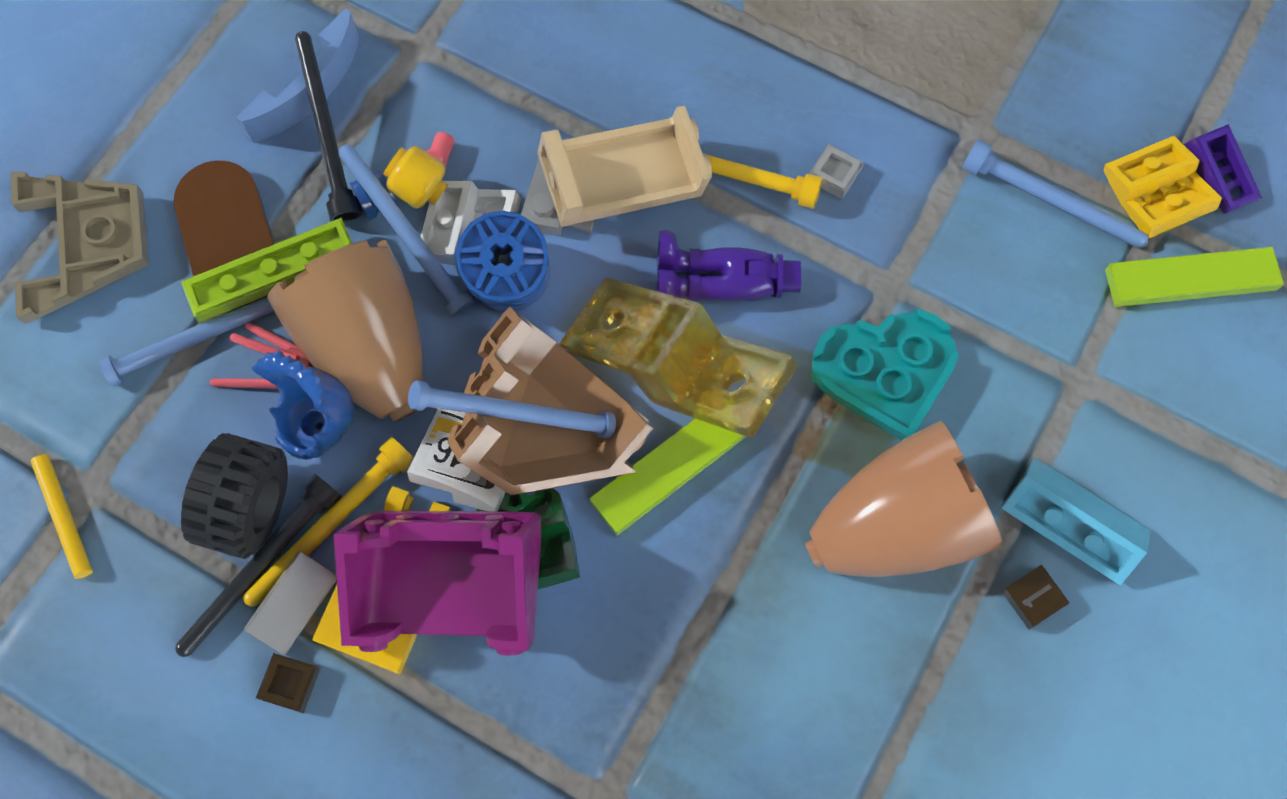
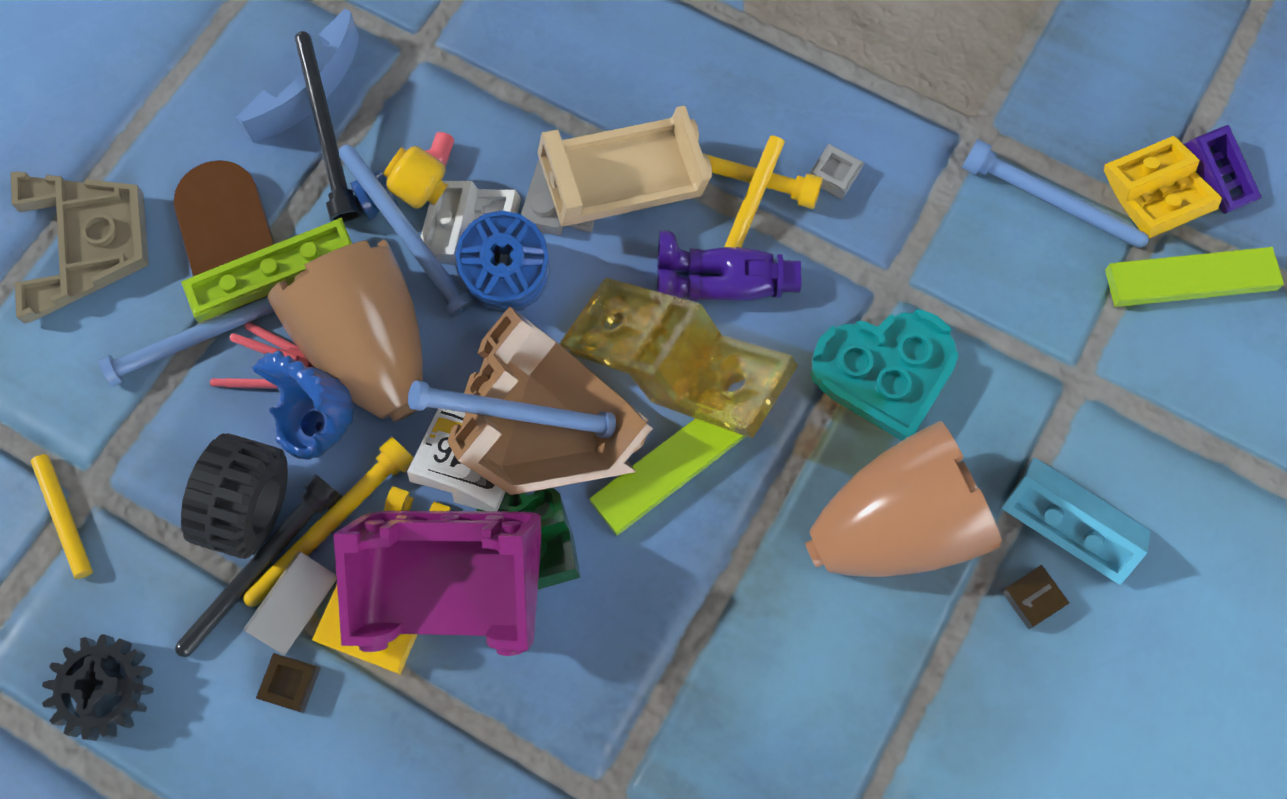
none -> black gear [42,634,154,741]
none -> yellow bar [724,135,785,248]

